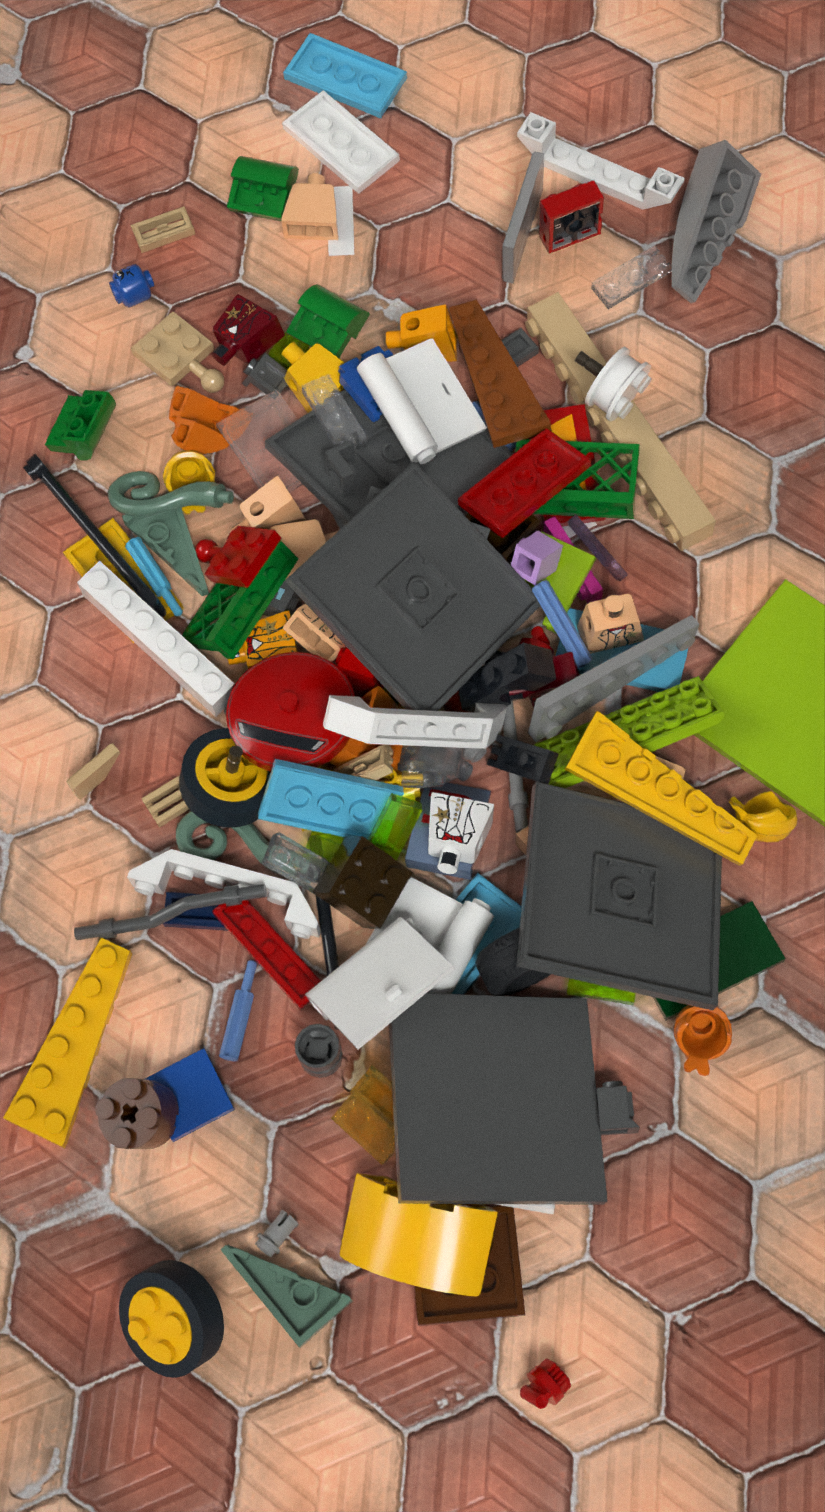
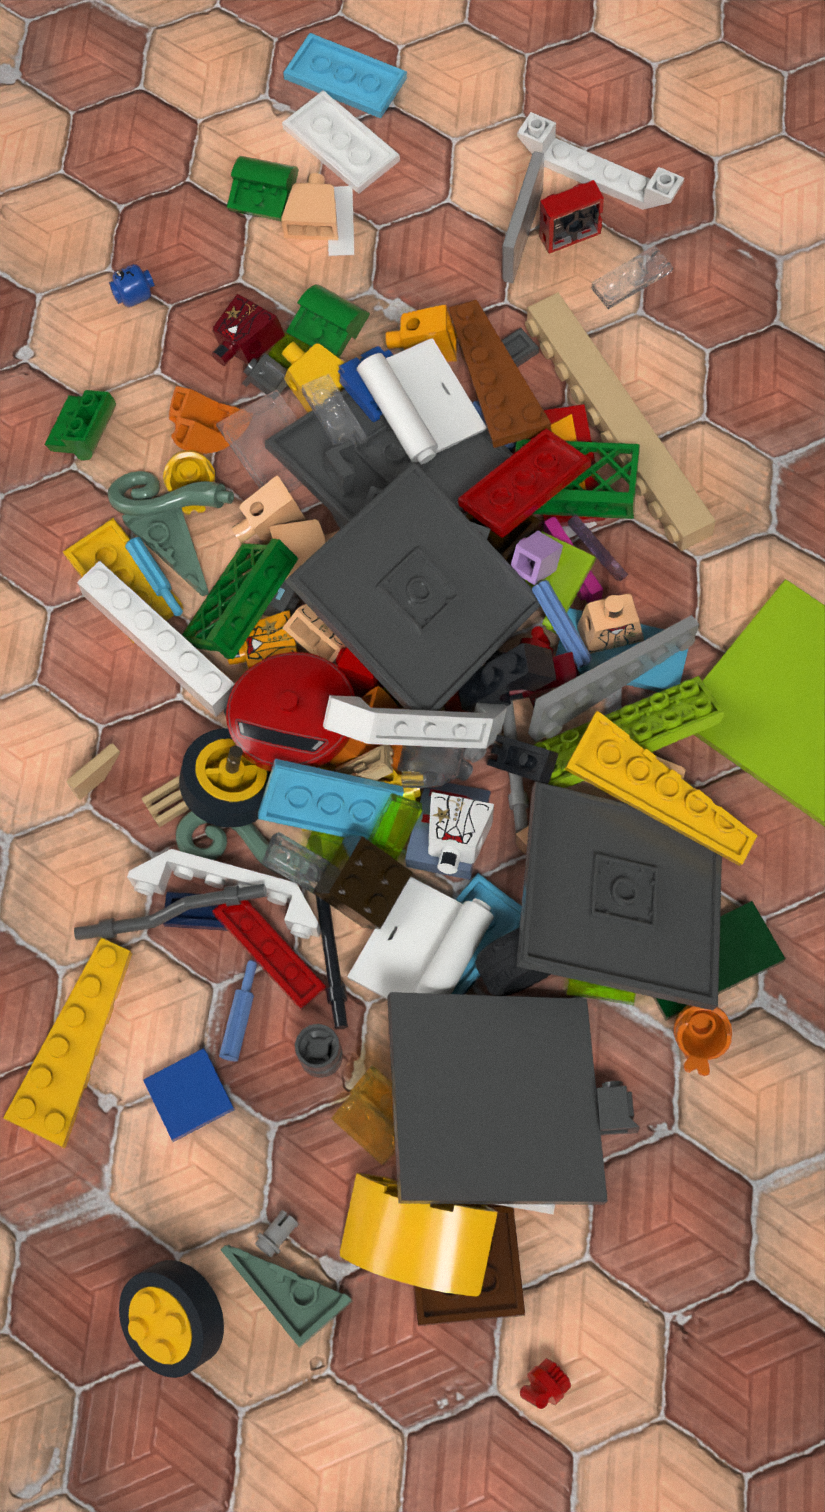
black hinge [23,454,166,618] -> none
reddish brown brick [95,1078,179,1149] -> none
tan tile [131,206,195,253] -> none
tan plate [131,312,224,393] -> none
red plate [195,526,282,588] -> none
white door [305,917,455,1050] -> none
white wheel [575,347,652,422] -> none
light grey wedge [672,140,761,303] -> none
yellow hat [729,791,798,842] -> none

